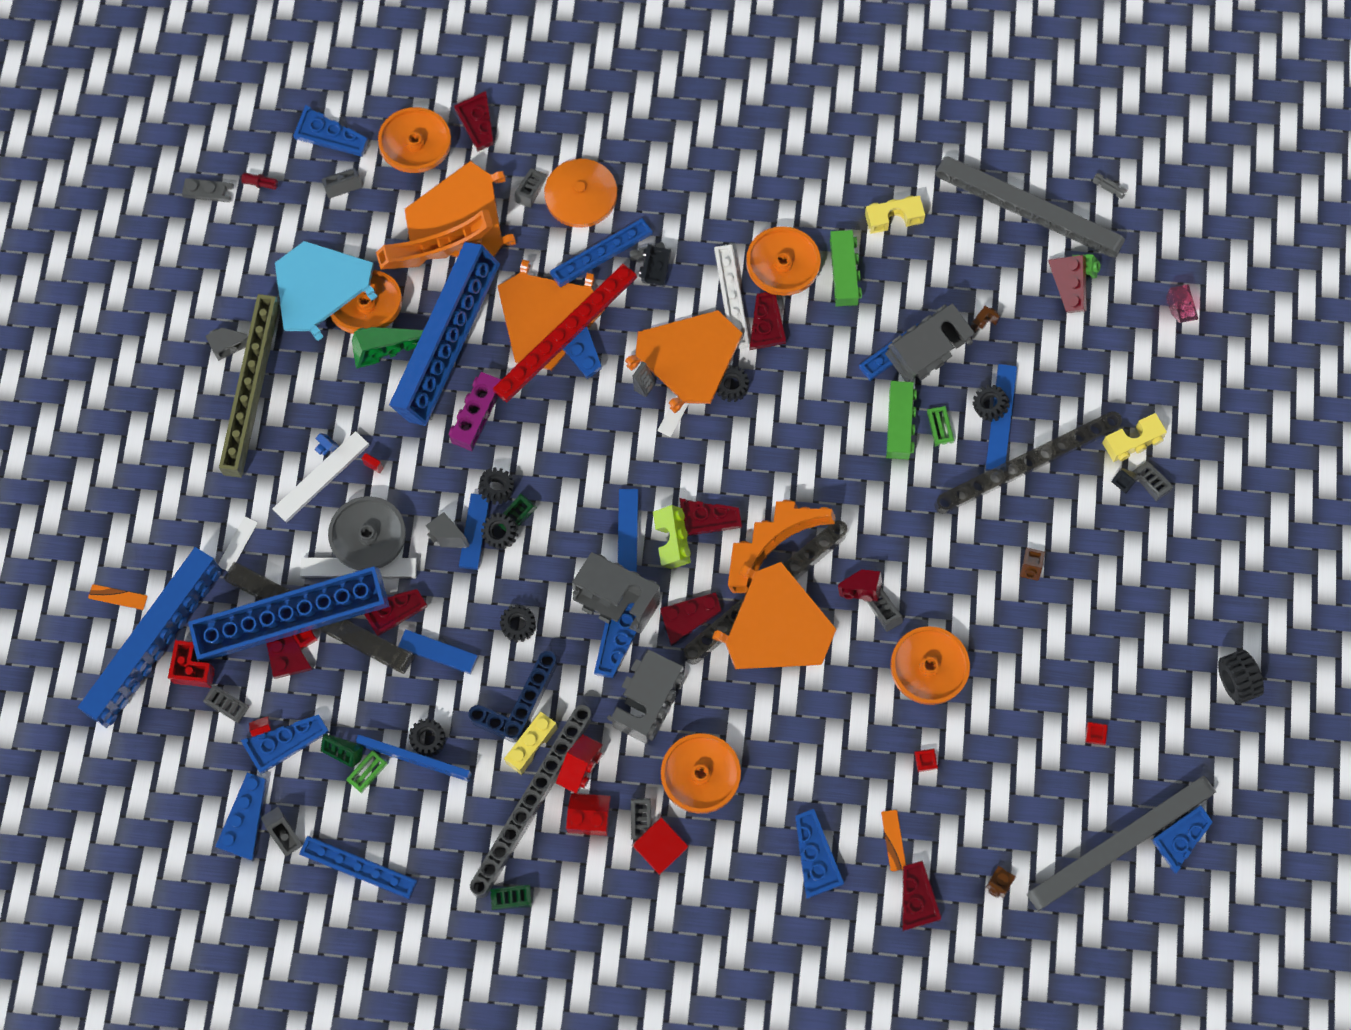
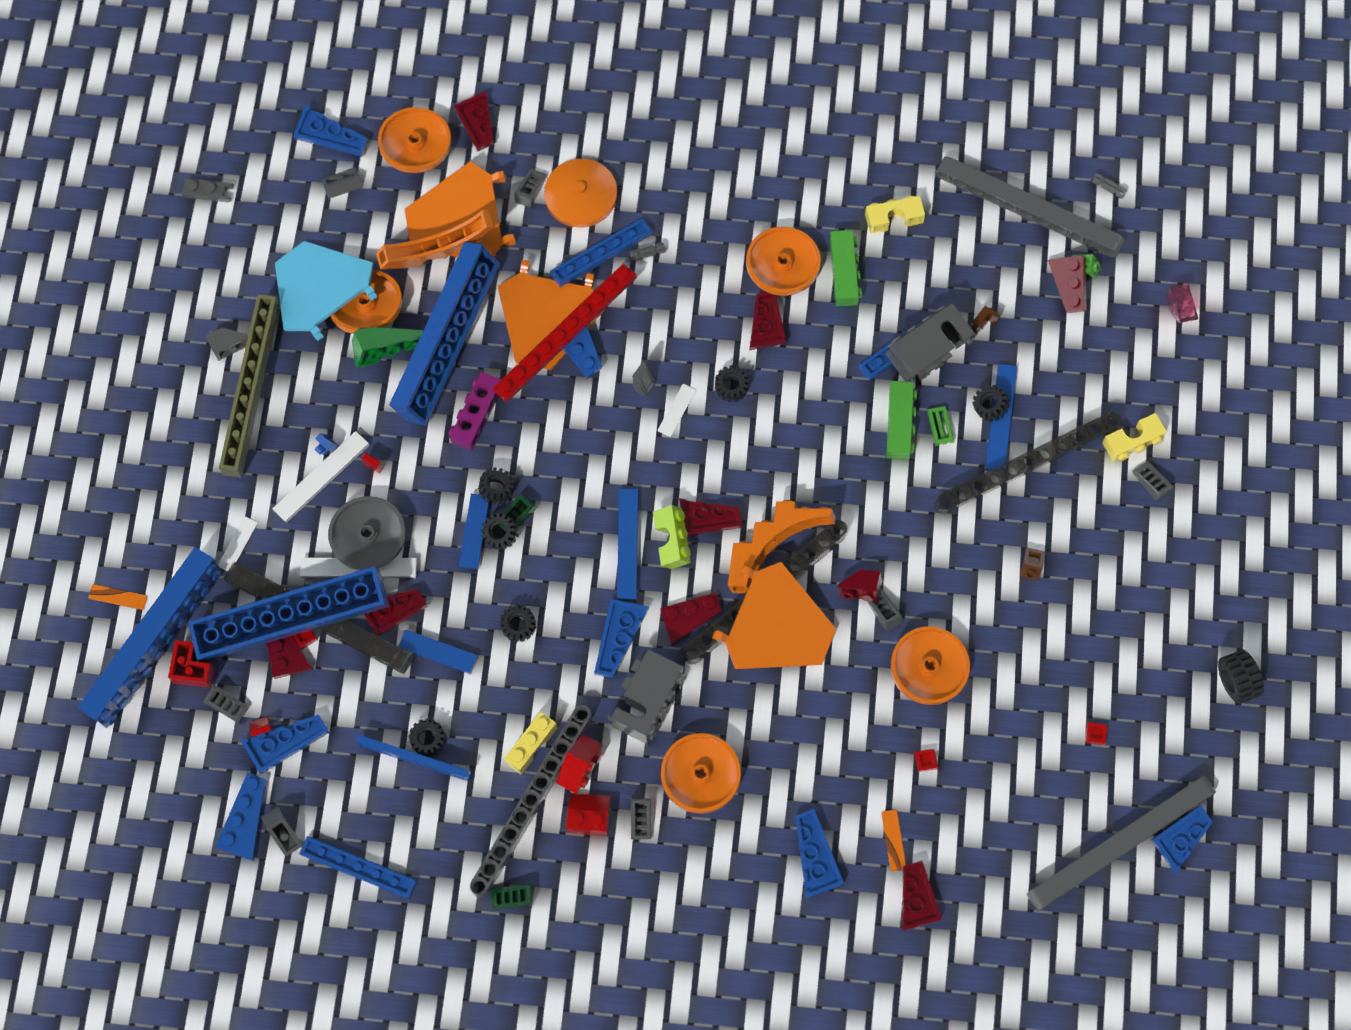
dark red axle [241,172,278,190] -> none
dark green slope [320,734,363,768] -> none
bright green tile [346,750,388,794] -> none
dark grey slope [425,512,470,548] -> none
dark blue beam [468,651,557,743] -> none
dark grey piece [572,552,660,634] -> none
orange flag [625,310,743,413] -> none
red tile [632,817,688,875] -> none
black bracket [639,244,671,287] -> none
white tile [714,244,750,349] -> none
reddish brown bracket [985,866,1016,898] -> none
black slope [1111,468,1141,494] -> none

